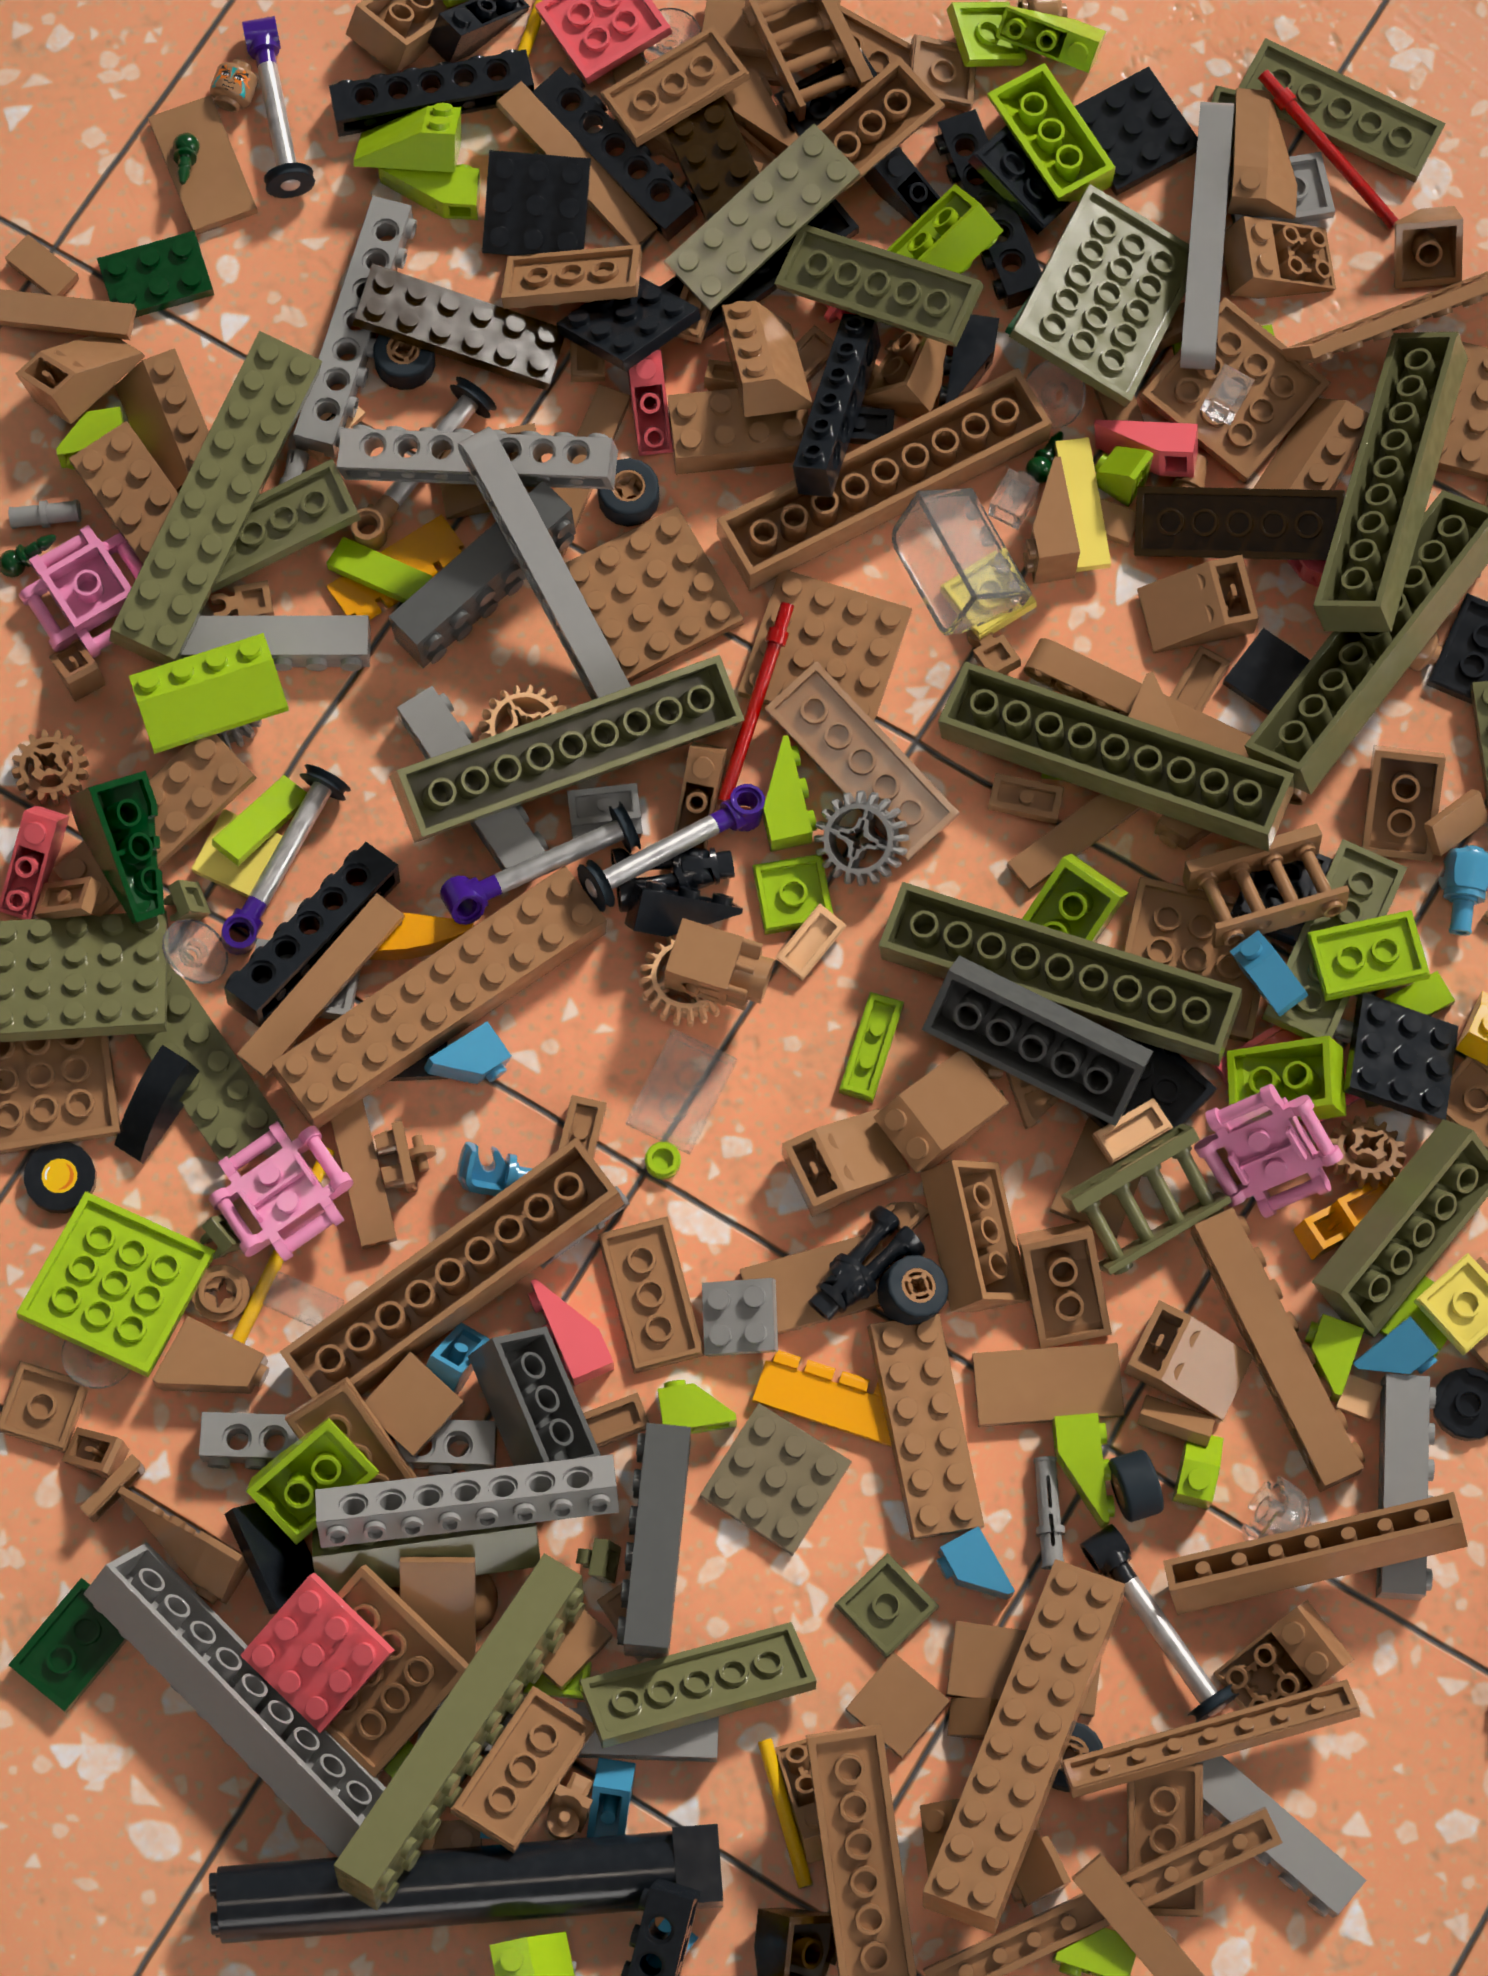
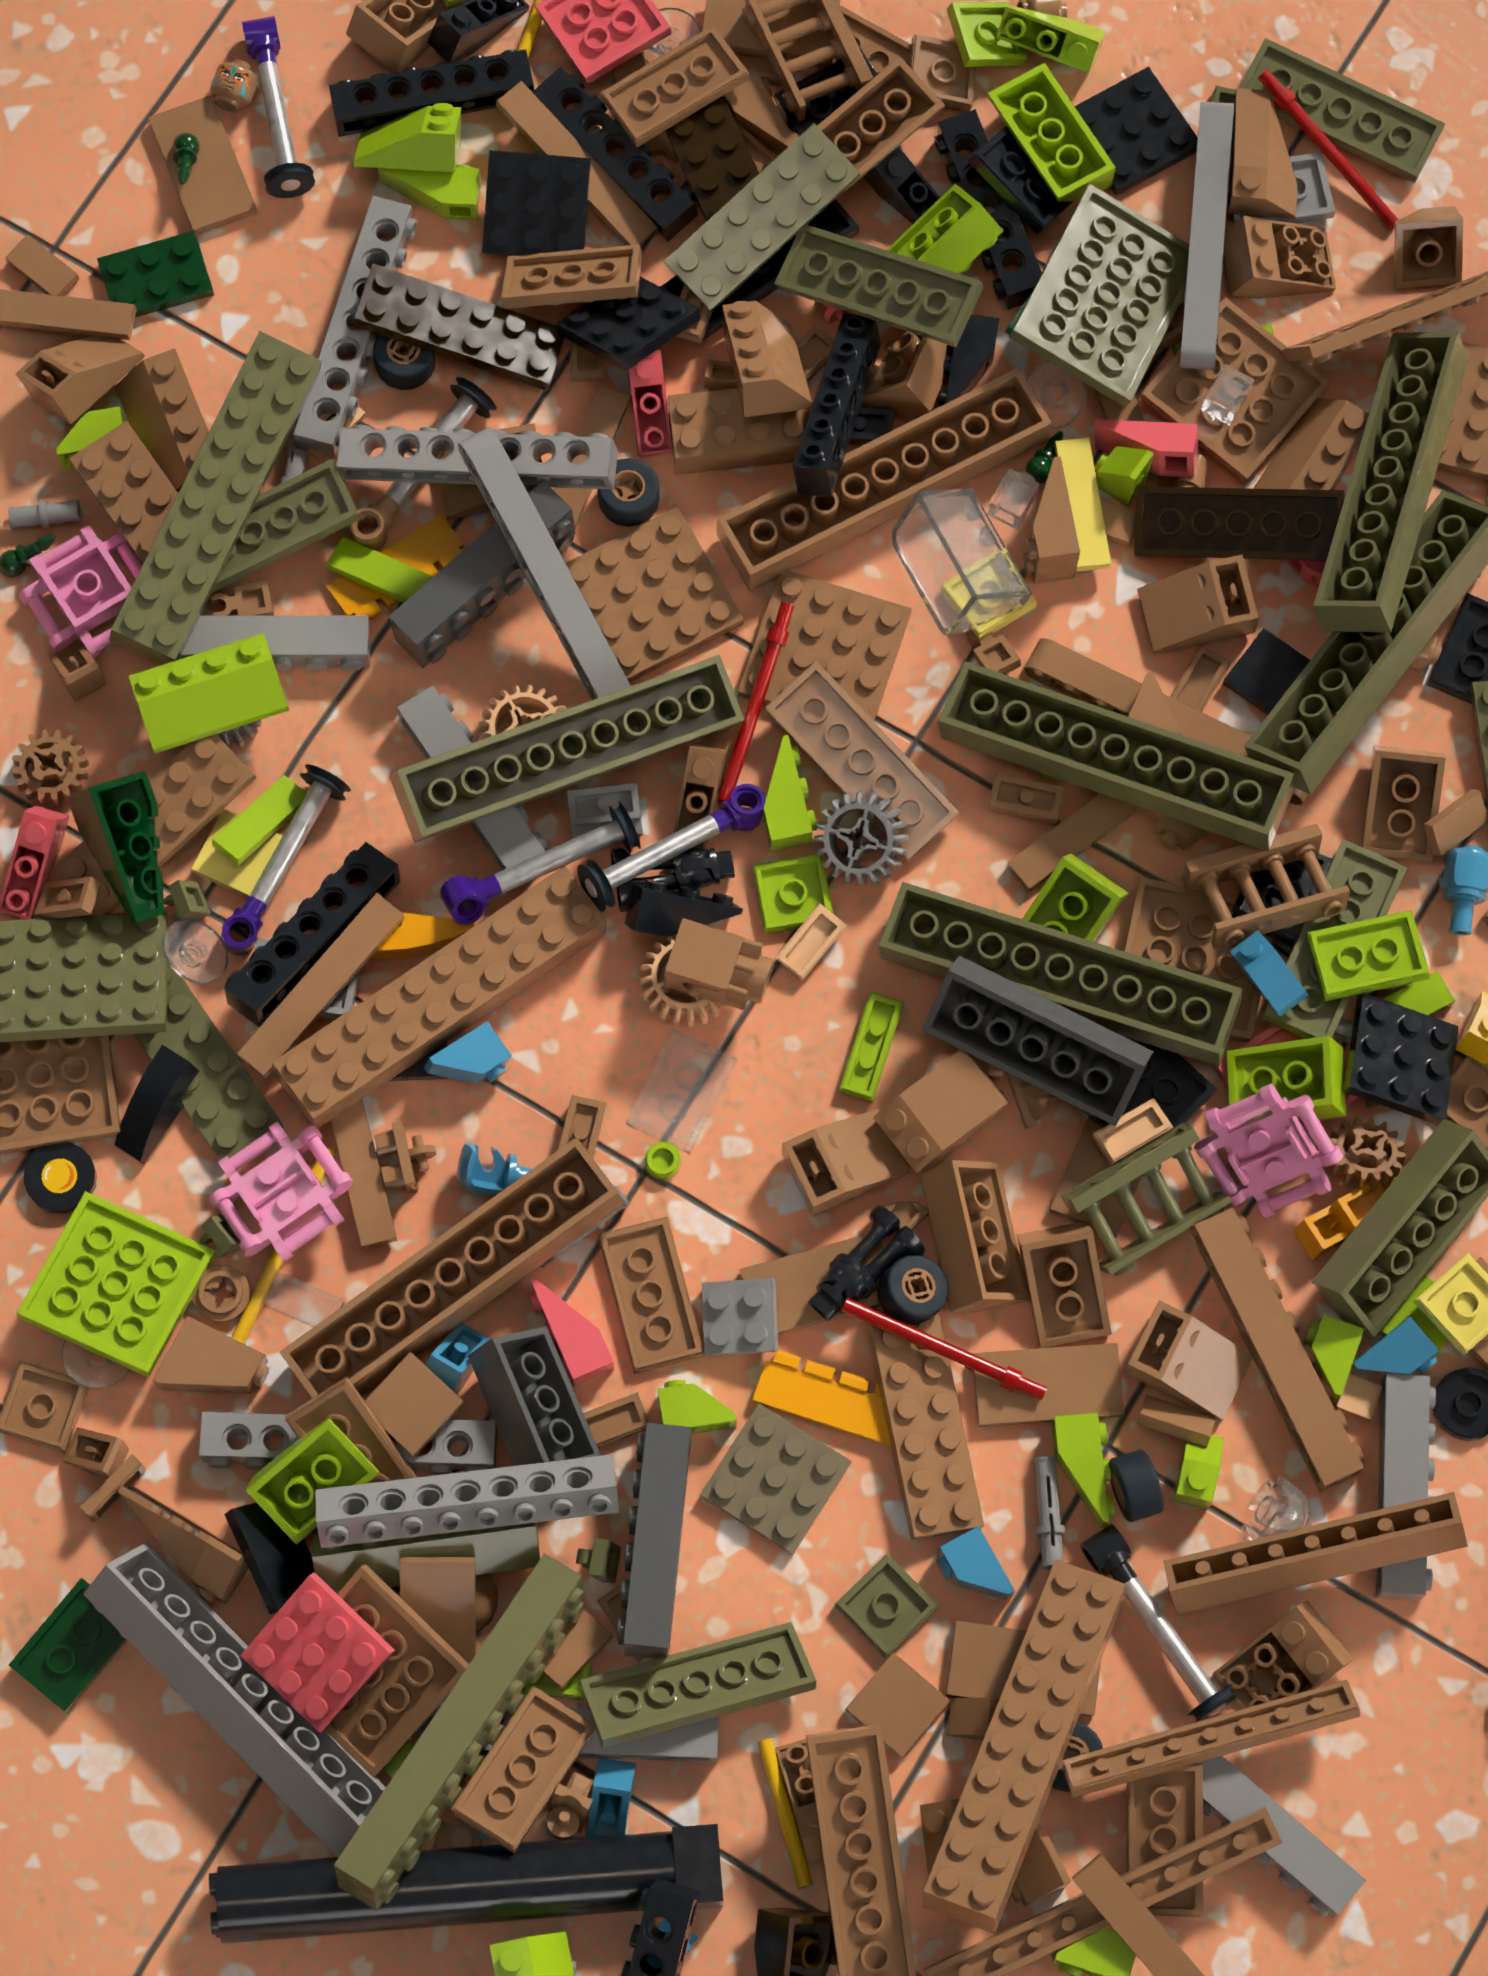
none -> red bar [841,1298,1047,1400]

